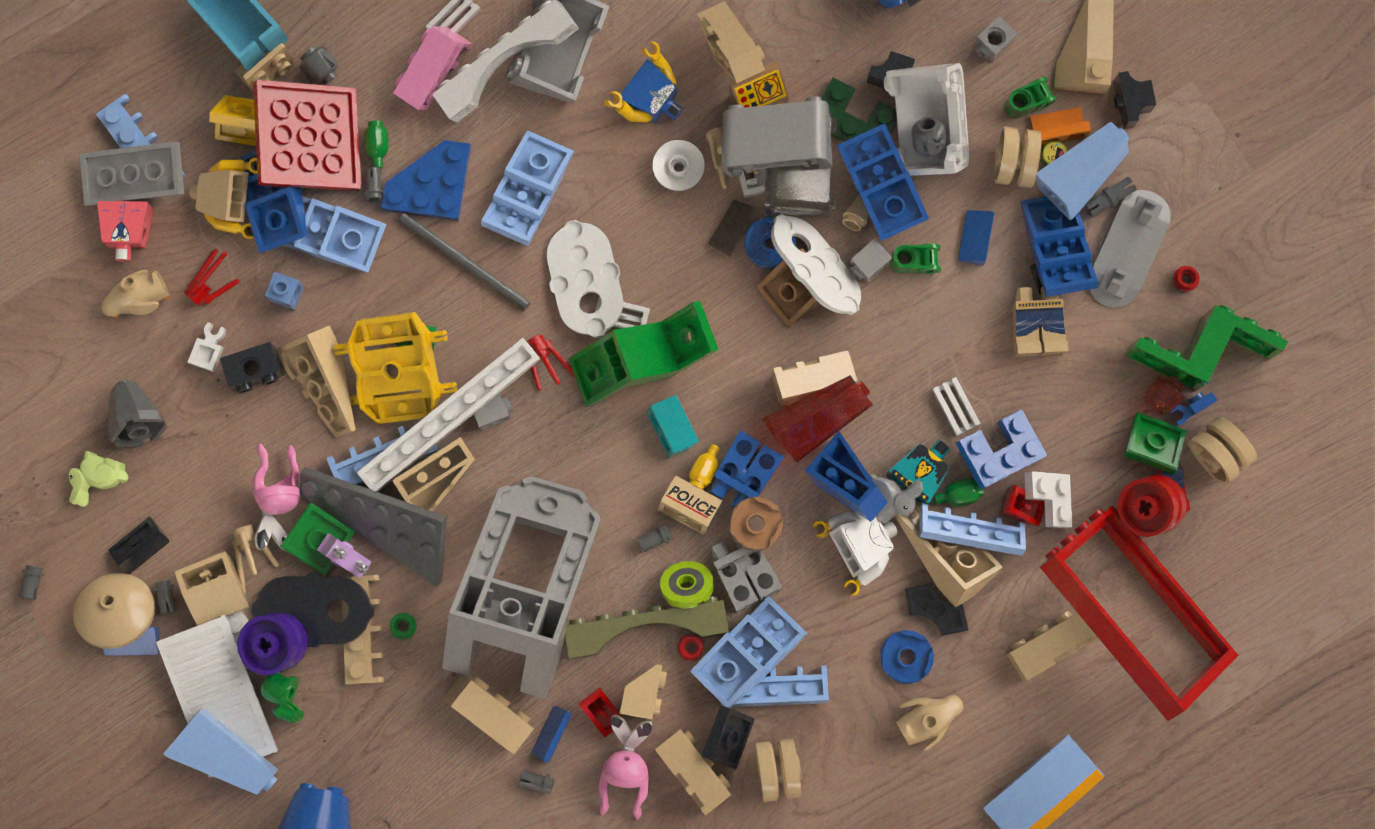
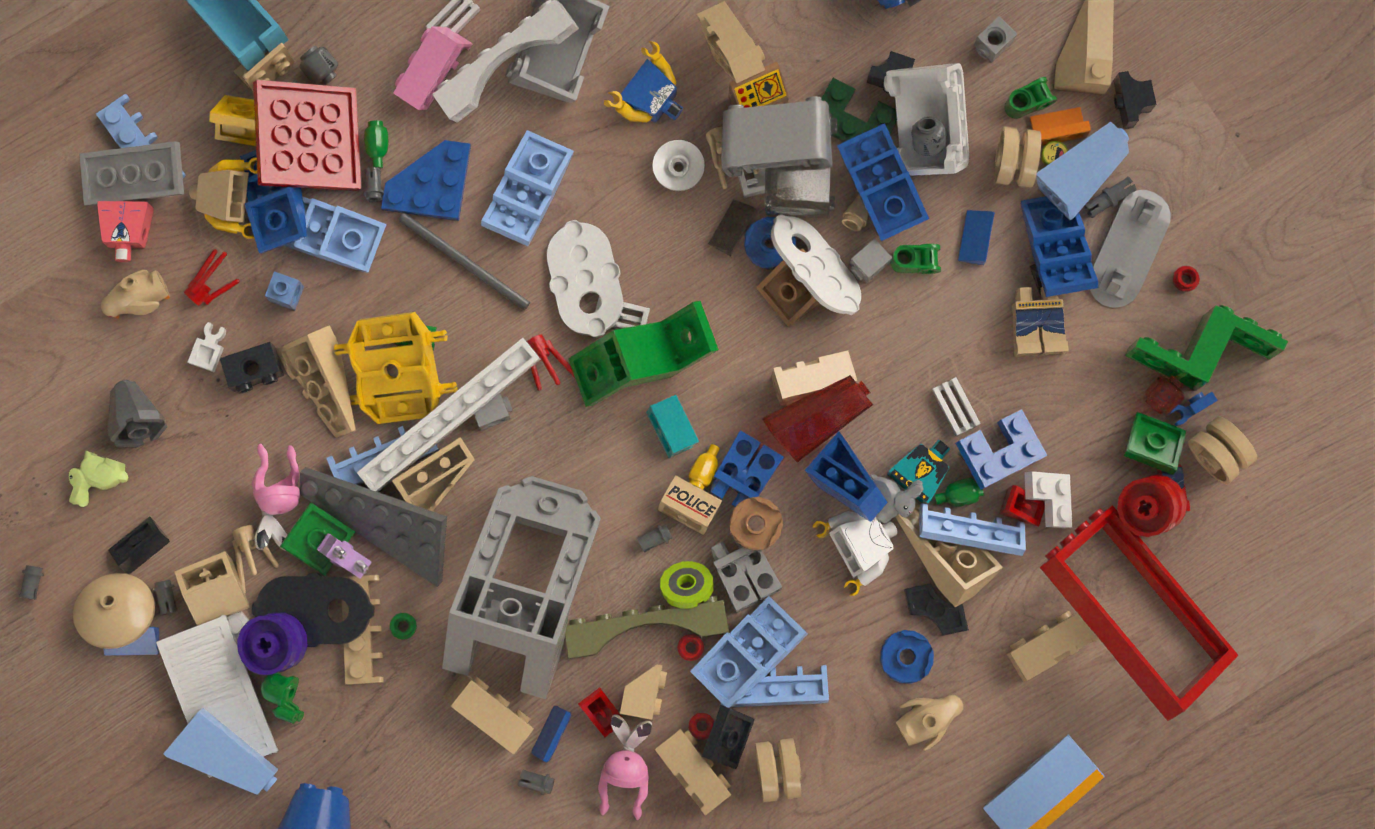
none -> red plate [688,713,714,740]

